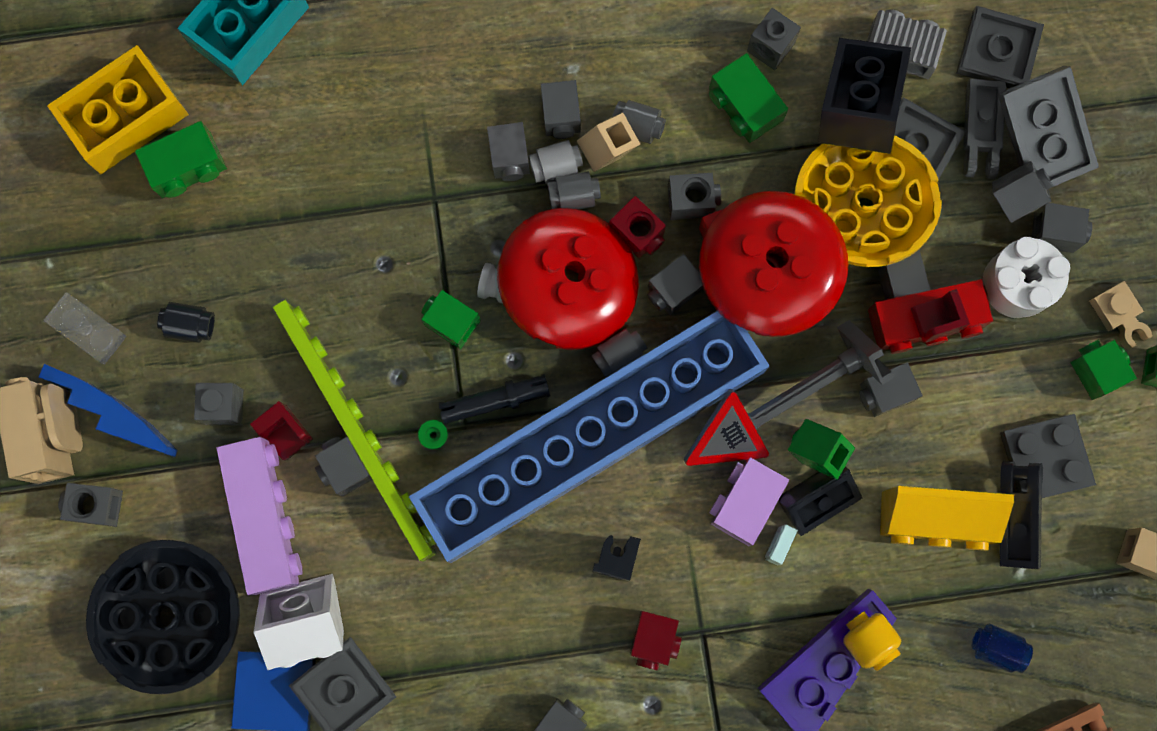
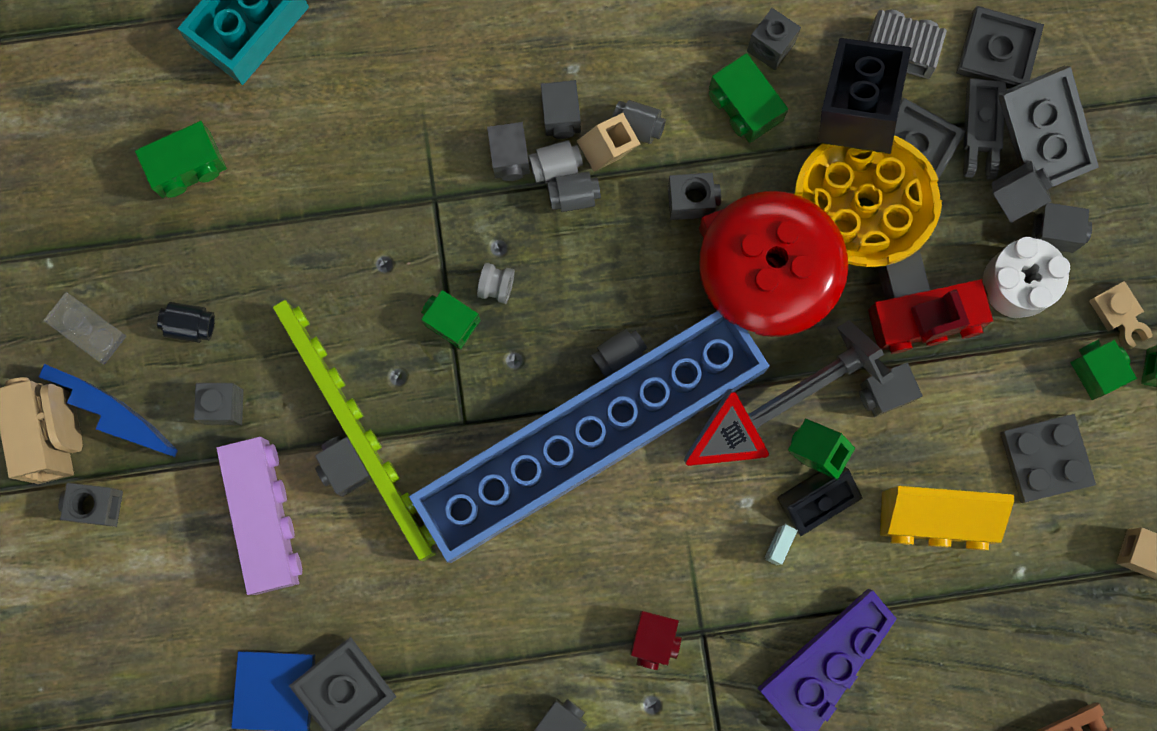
yellow brick [47,45,189,174] -> none
black brick [86,540,240,694] -> none
dark red panel [250,401,313,461] -> none
white slope [254,574,344,670] -> none
green piece [418,420,448,450] -> none
black pin [439,374,551,425] -> none
red brick [497,208,639,350] -> none
black hinge [592,535,641,582] -> none
dark red brick [609,196,666,259] -> none
dark grey brick [647,254,704,315] -> none
lavender brick [709,457,789,546] -> none
yellow head [843,611,901,671] -> none
clear blue brick [971,624,1033,673] -> none
black plate [1000,461,1043,569] -> none

